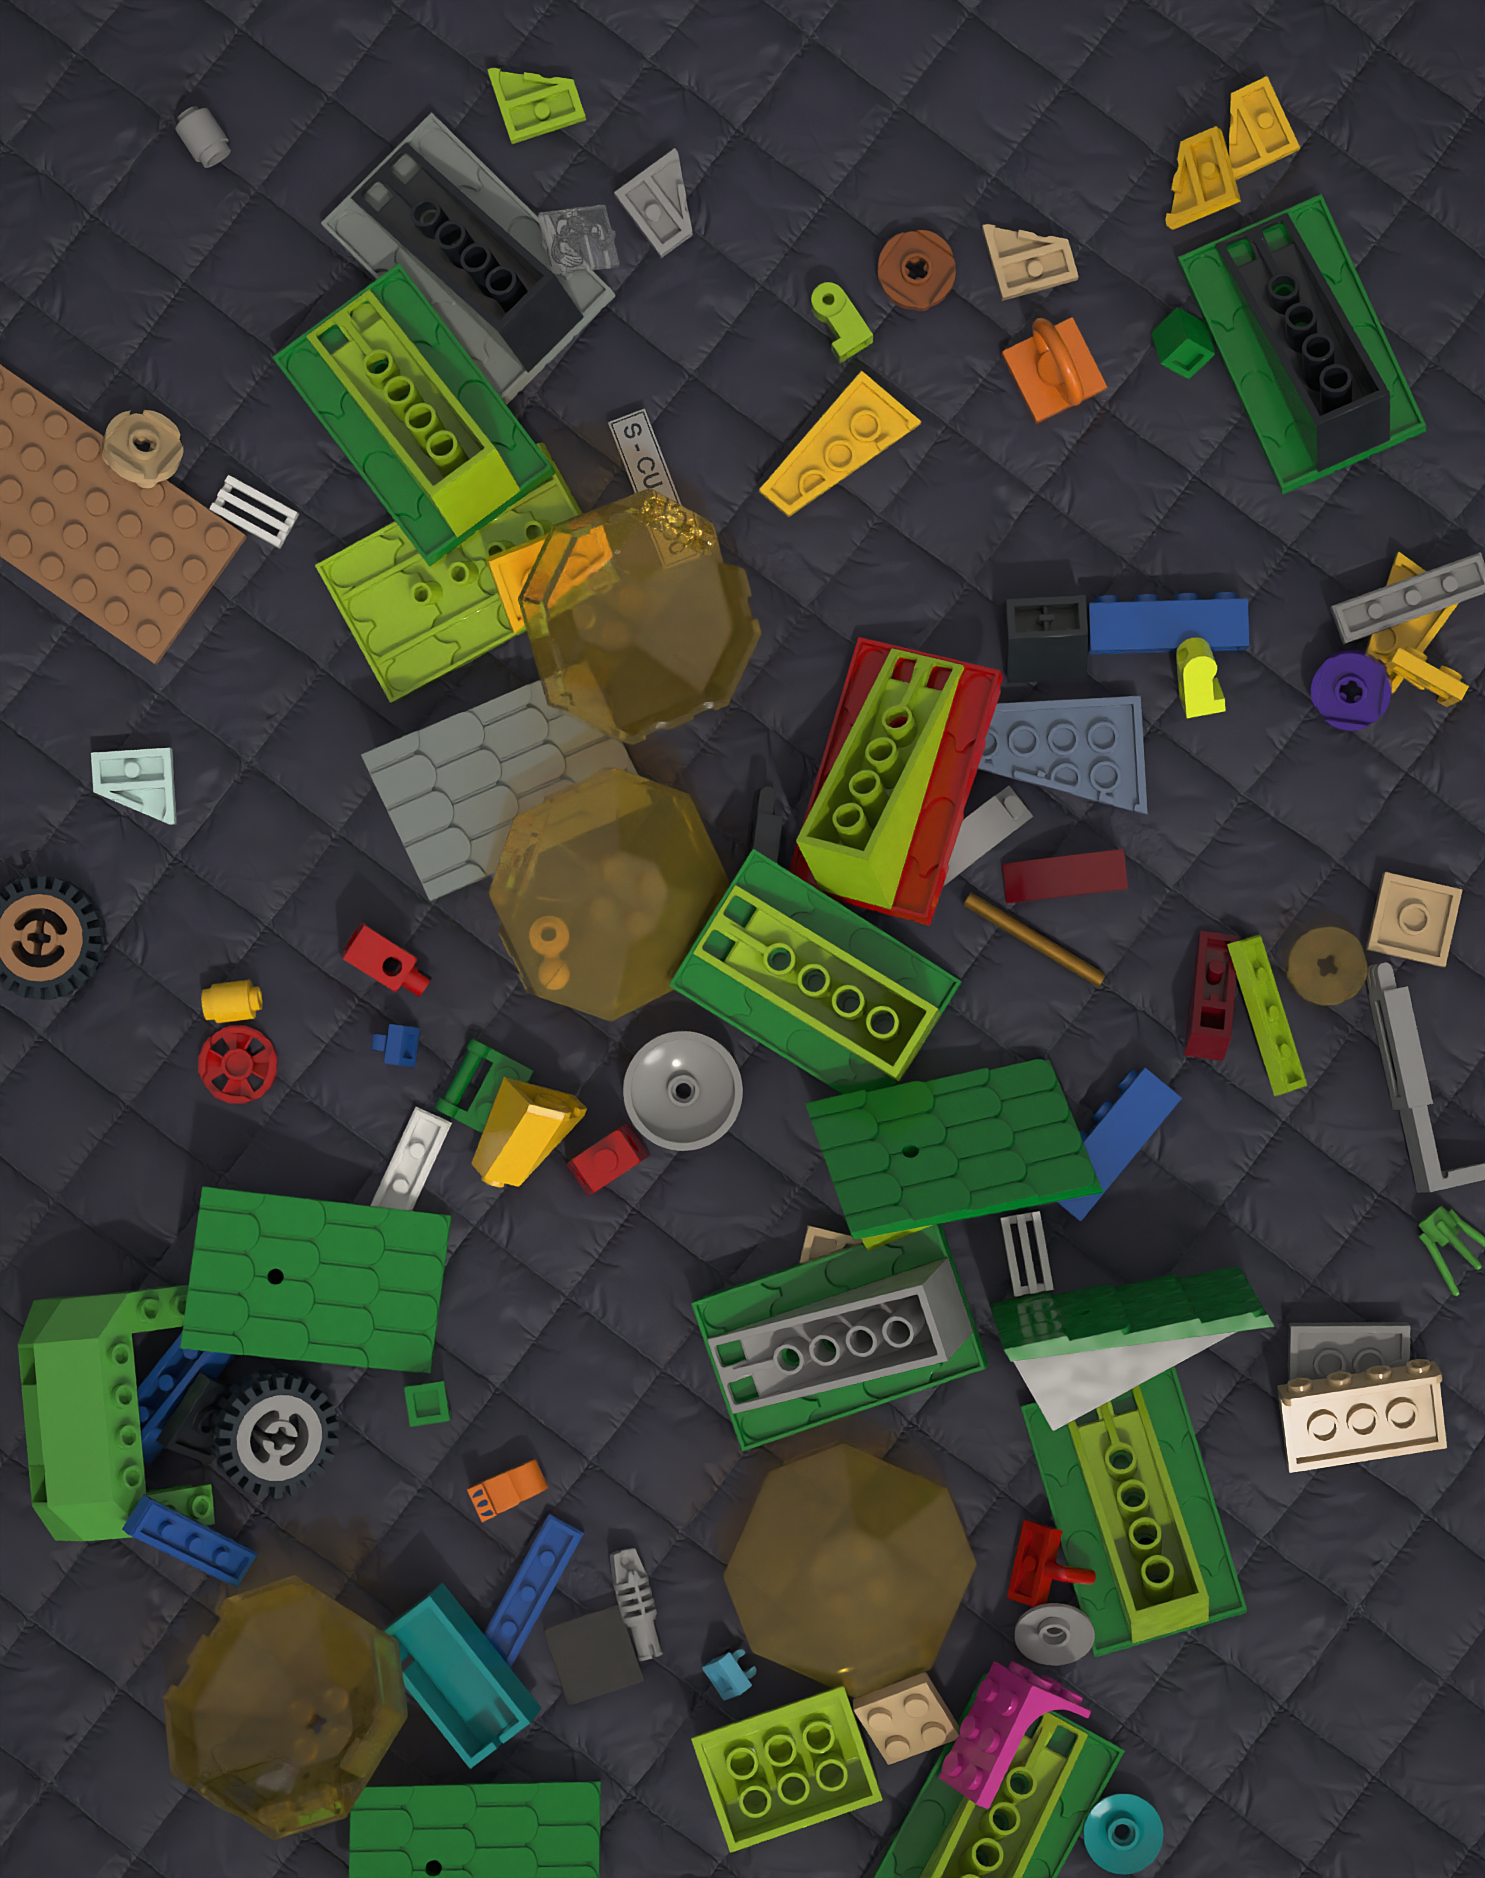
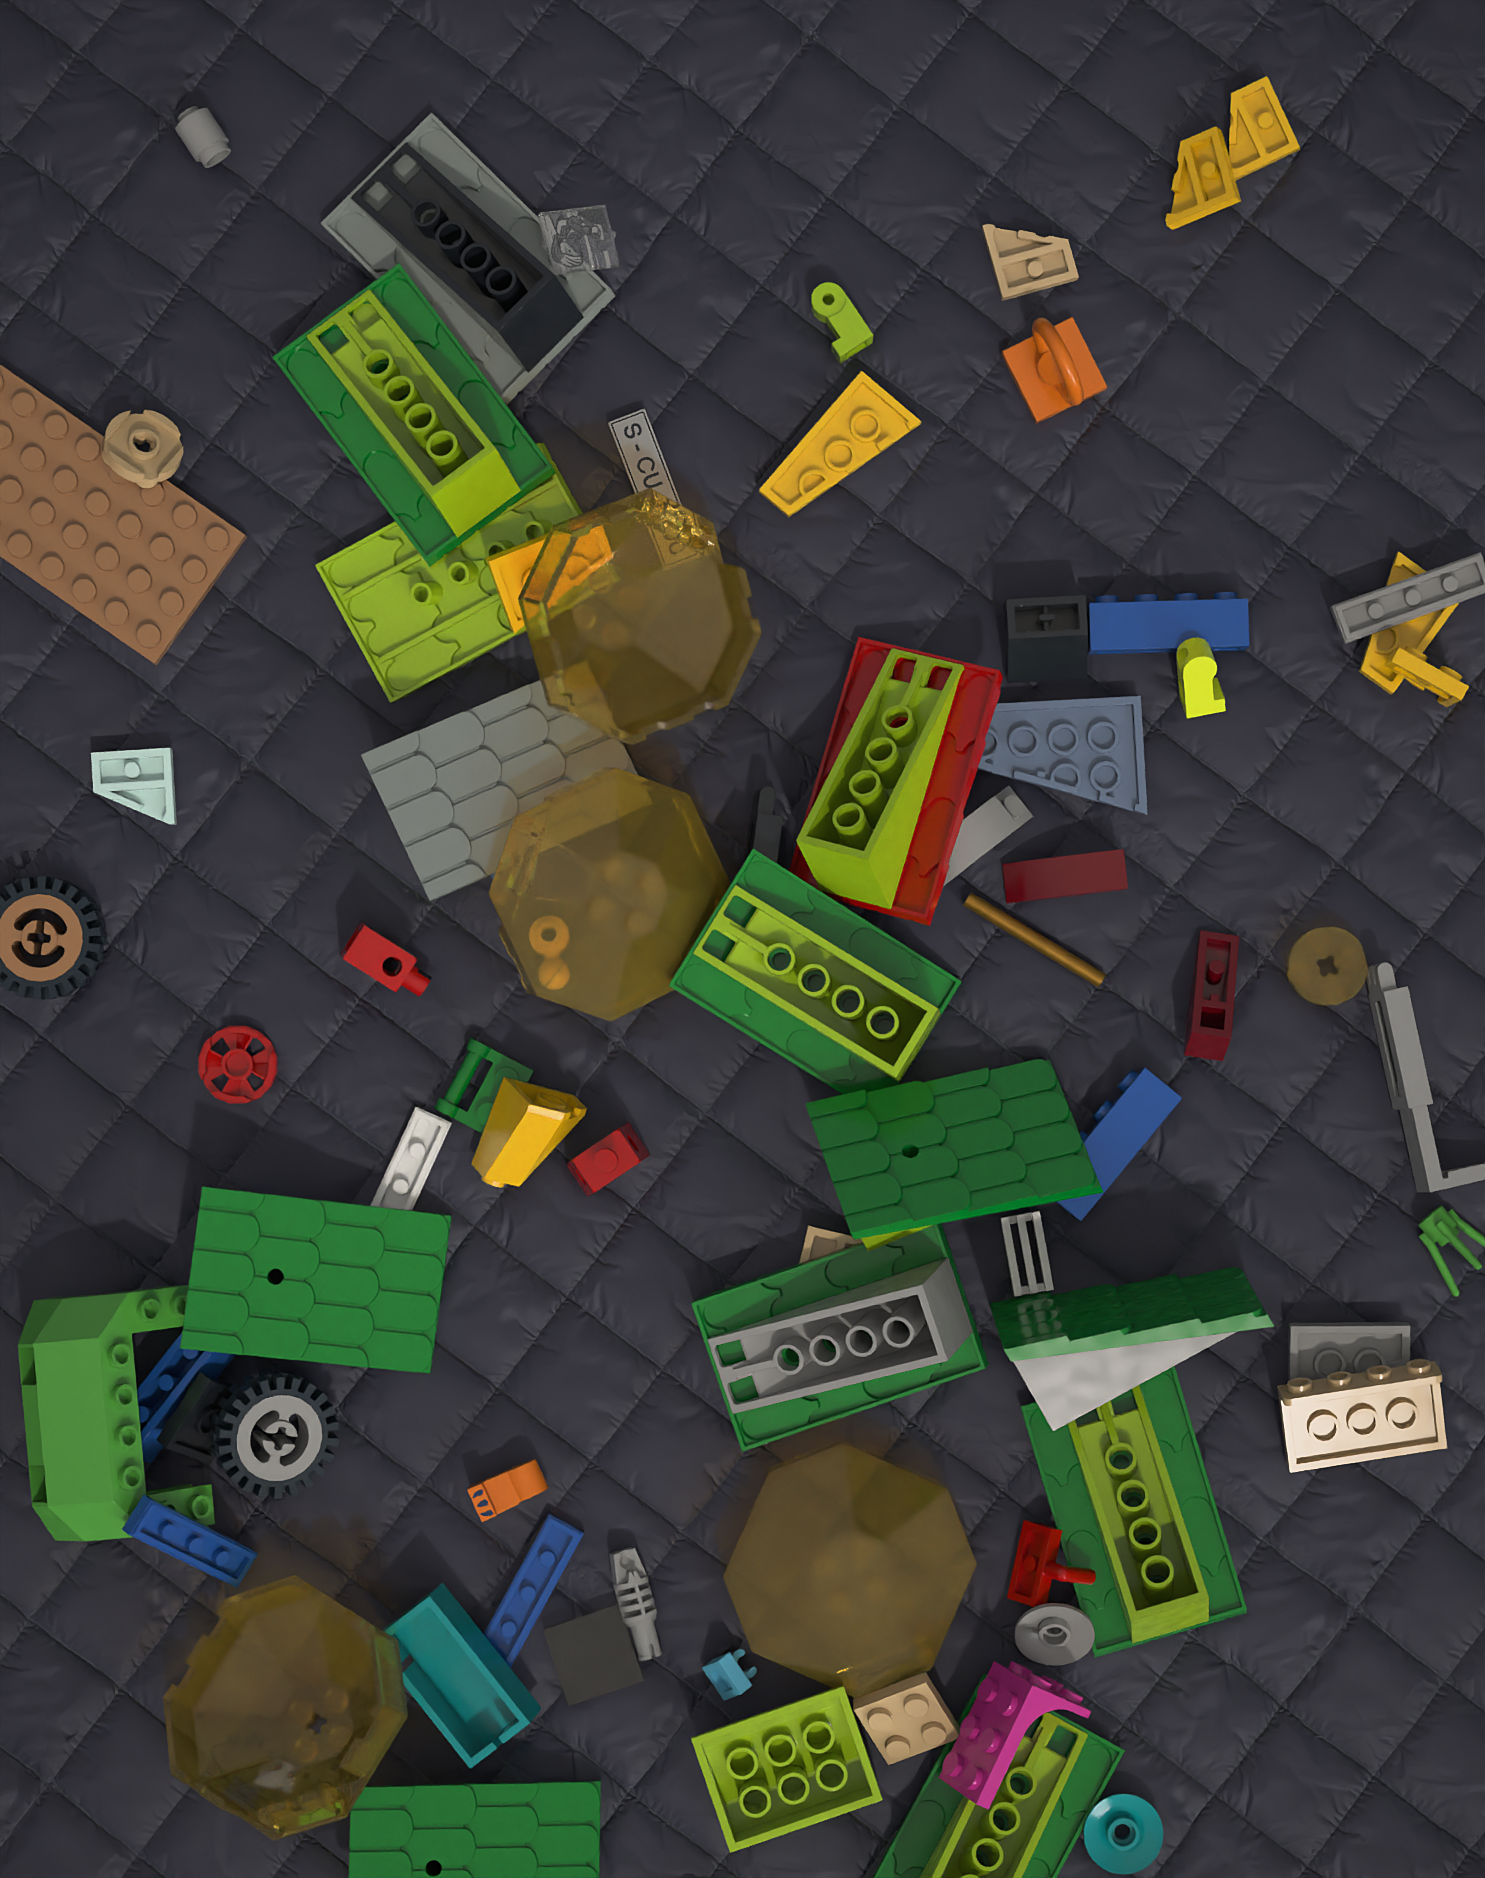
yellow brick [201,979,262,1023] -> none
white tile [210,475,299,549] -> none
blue tile [371,1024,420,1067] -> none
green panel [404,1380,453,1427] -> none
lime wing [487,68,586,144] -> none
light grey wing [614,148,693,258] -> none
light grey dish [623,1031,743,1151] -> none
dark orange plate [877,230,956,311] -> none
green panel [1151,307,1215,379] -> none
piece [1178,194,1426,495] -> none
lime tile [1227,934,1307,1096] -> none
dark purple plate [1311,650,1392,731] -> none
tan plate [1366,872,1462,967] -> none

